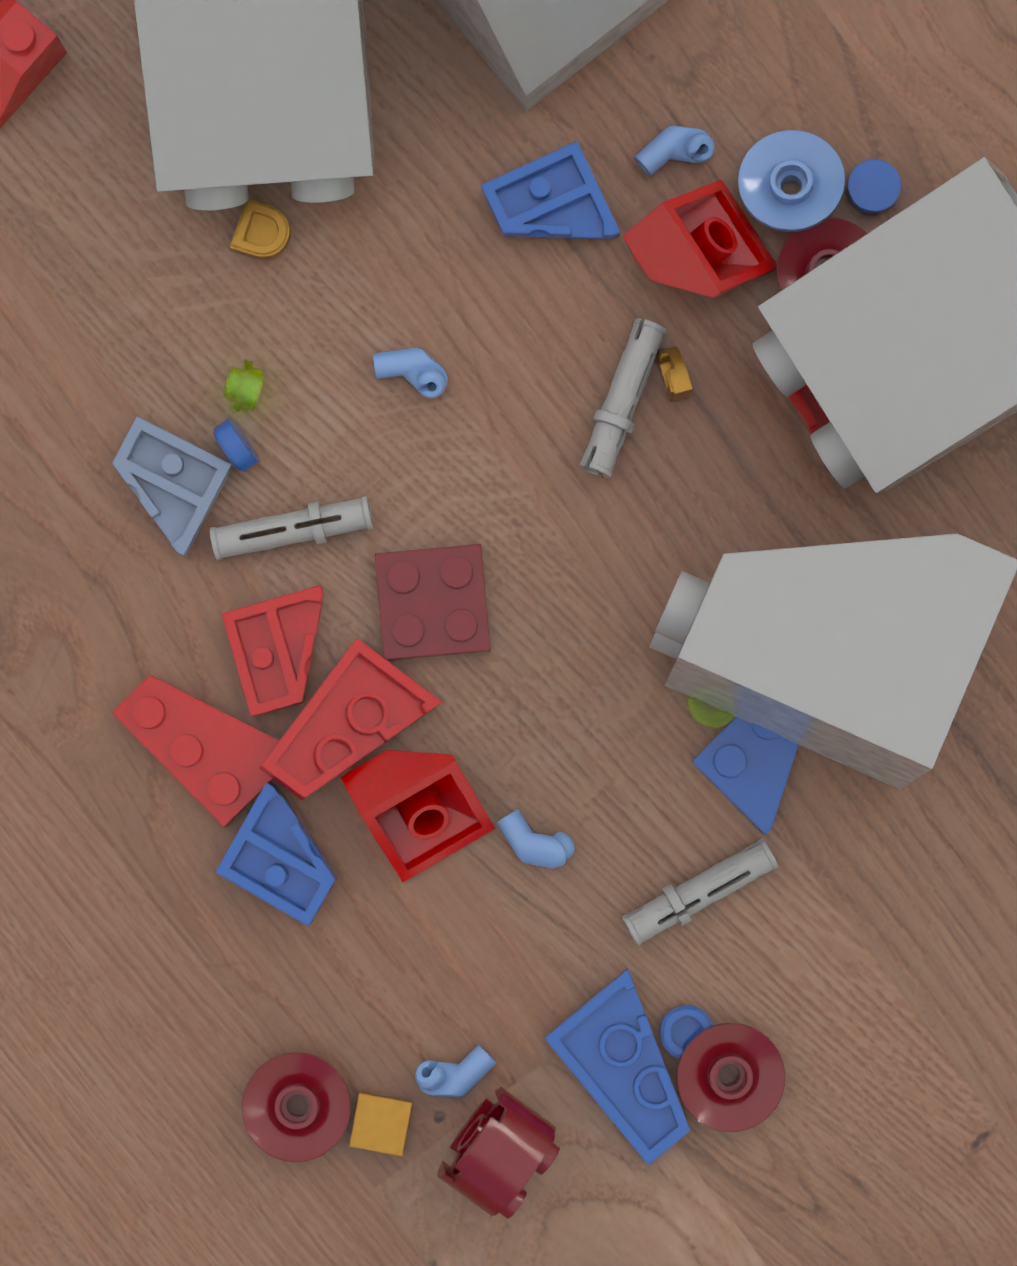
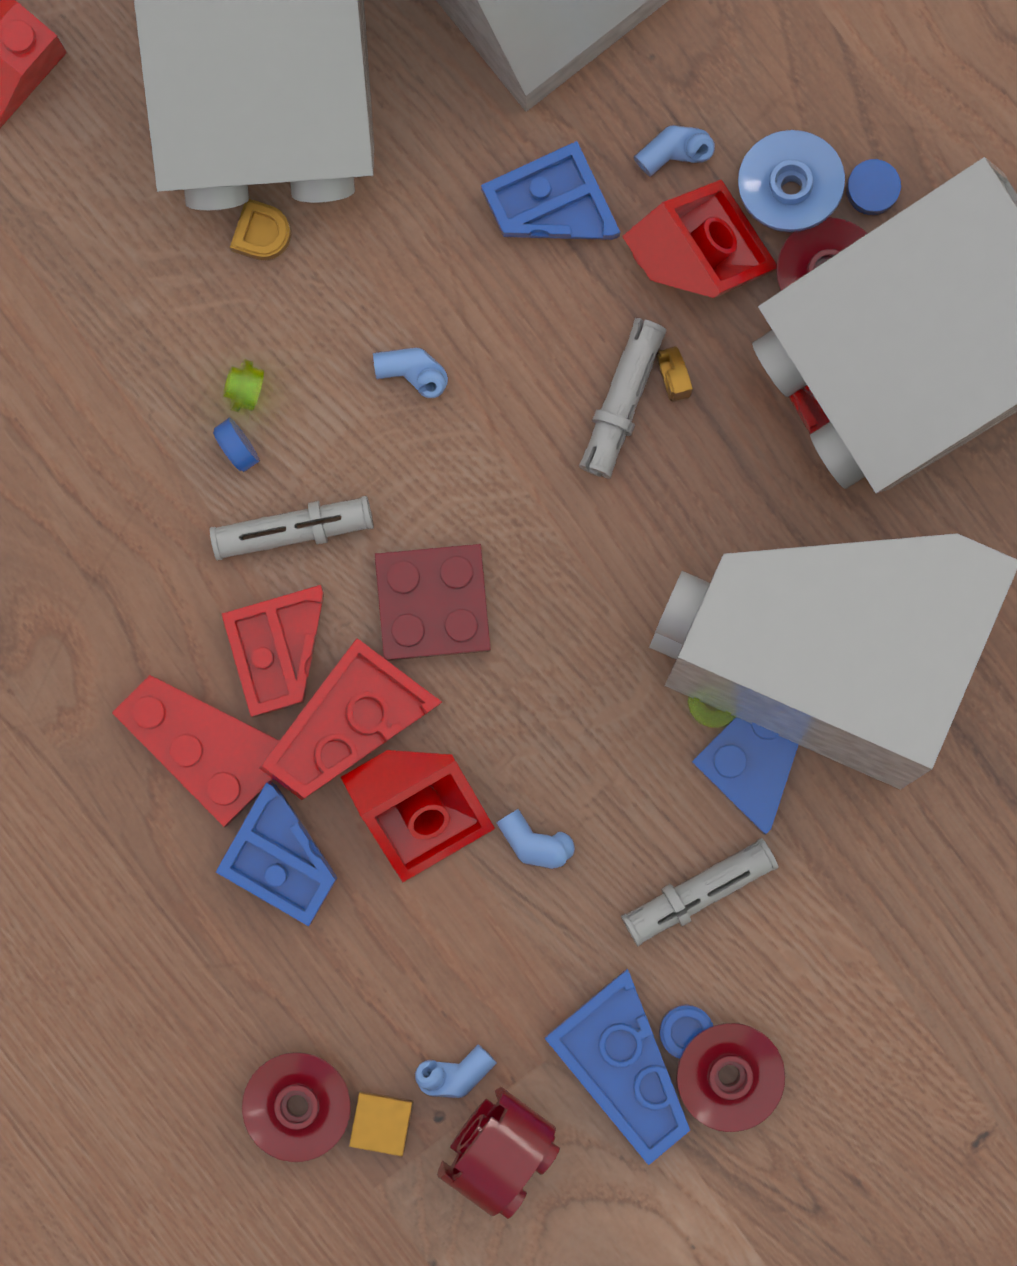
sand blue wing [112,416,233,557] -> none

